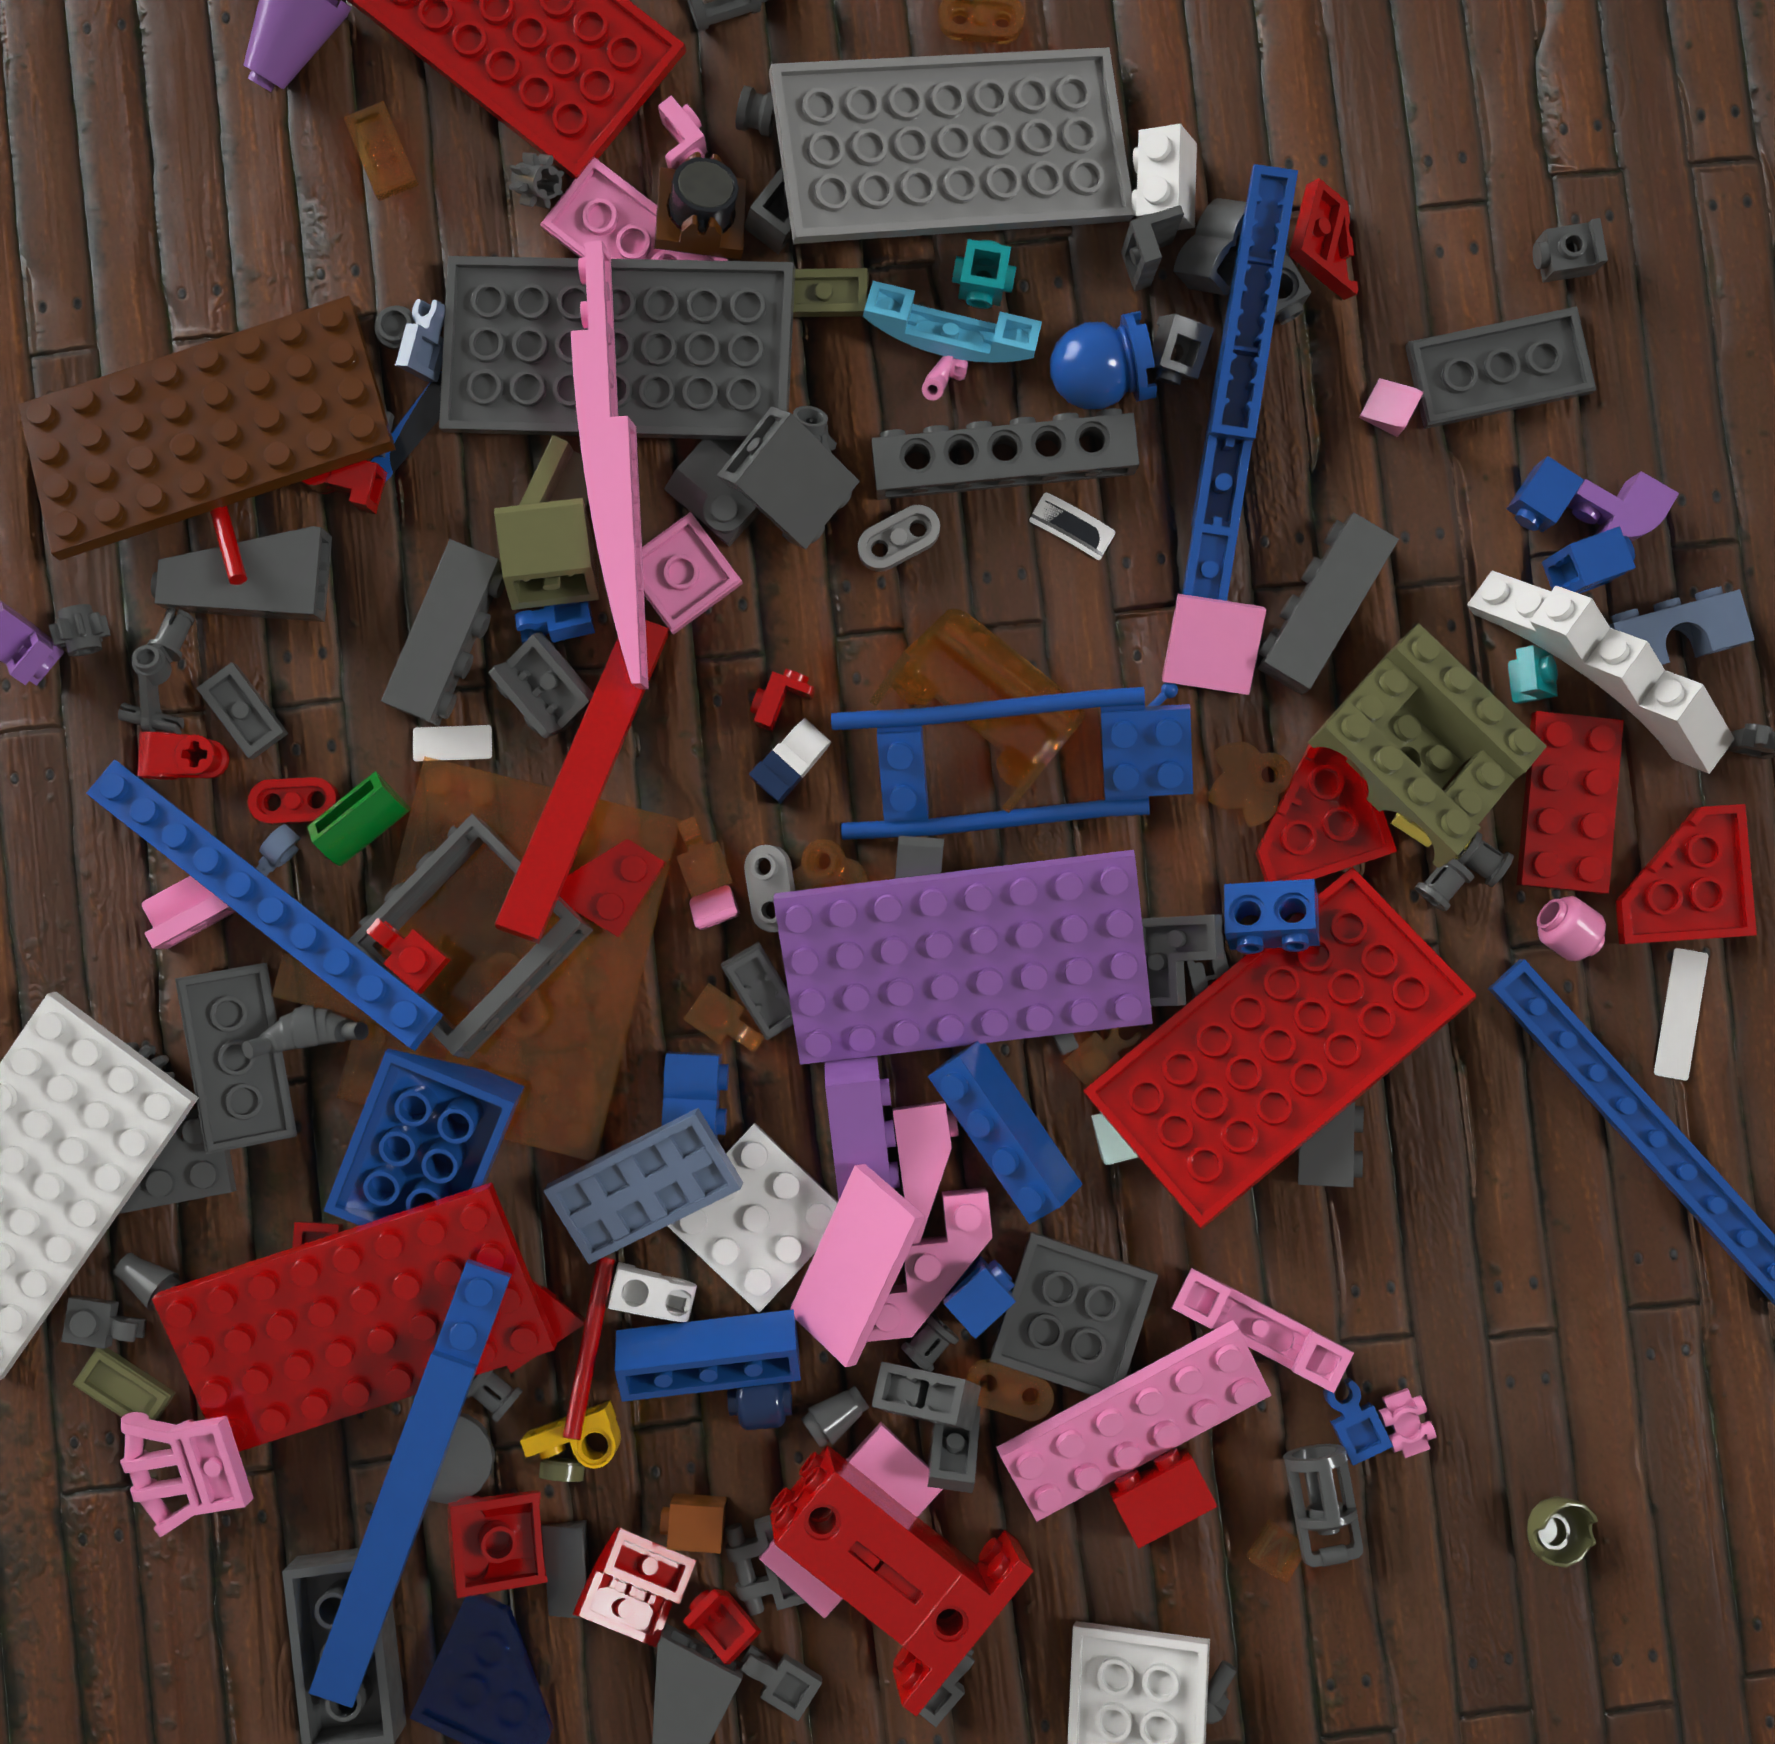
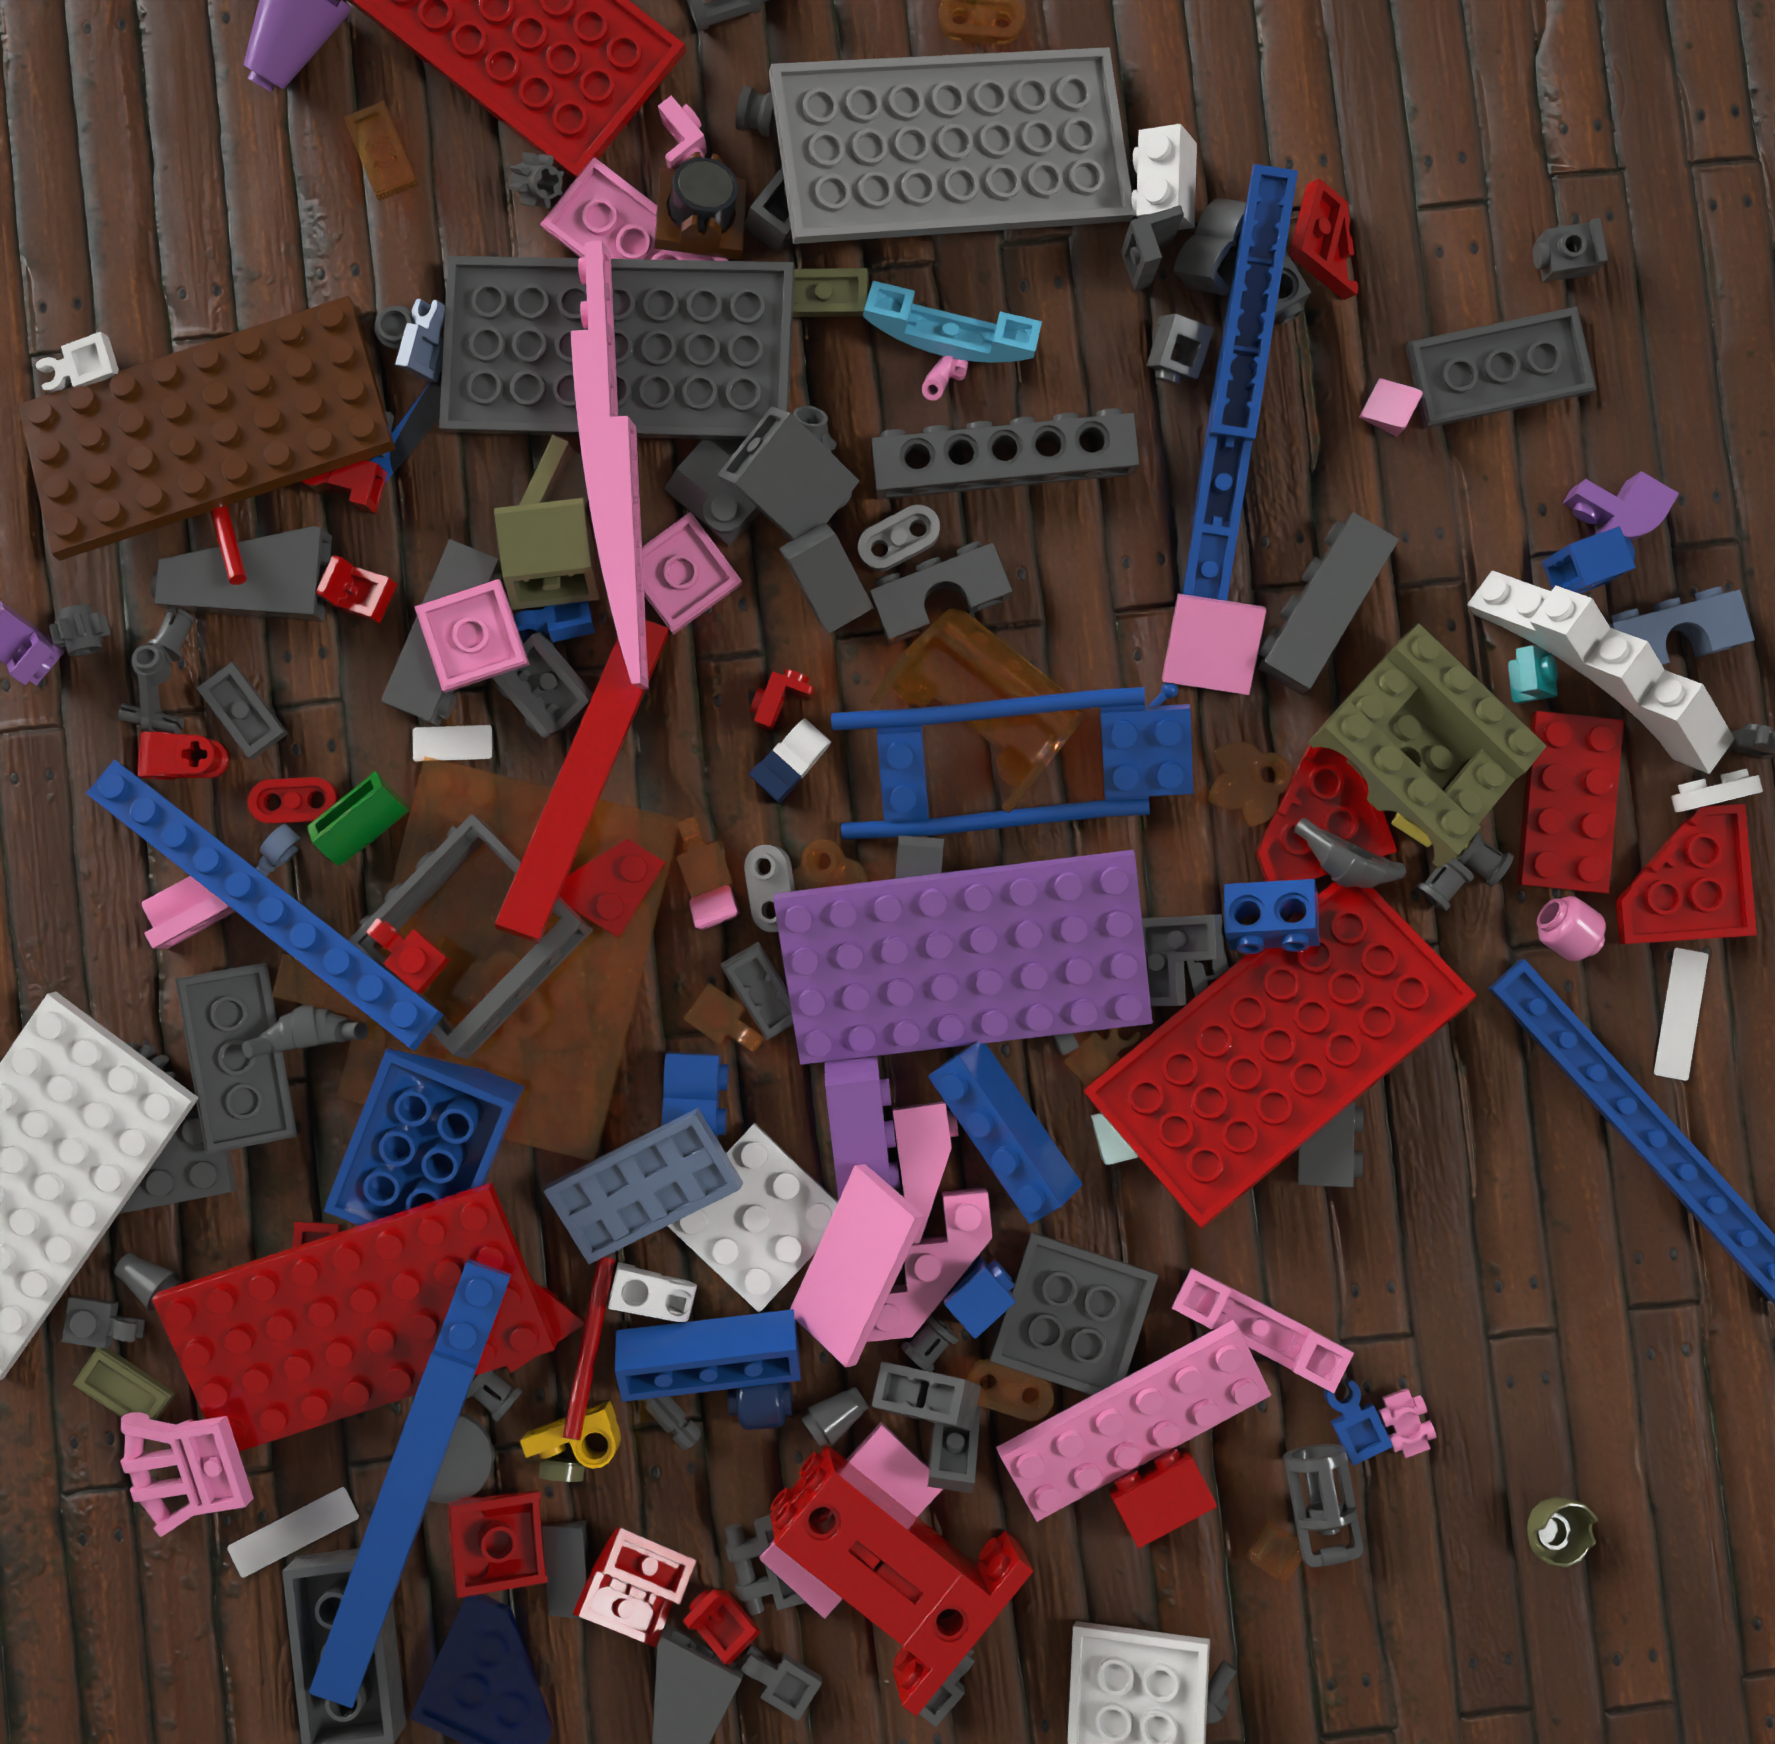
dark orange brick [660,1493,727,1554] -> none
teal brick [952,239,1017,309] -> none
sticker [1029,492,1115,560] -> none
blue tile [1050,311,1157,410] -> none
blue brick [1506,456,1584,532] -> none
none -> white plate [35,332,119,393]
none -> white sticker [227,1487,359,1578]
none -> red bracket [316,555,398,623]
none -> bright pink tile [415,579,530,693]
none -> dark grey axle [638,1396,701,1450]
none -> dark grey panel [779,523,874,634]
none -> dark grey arch [870,541,1012,646]
none -> dark grey piece [1295,818,1406,889]
none -> white plate [1671,769,1763,813]

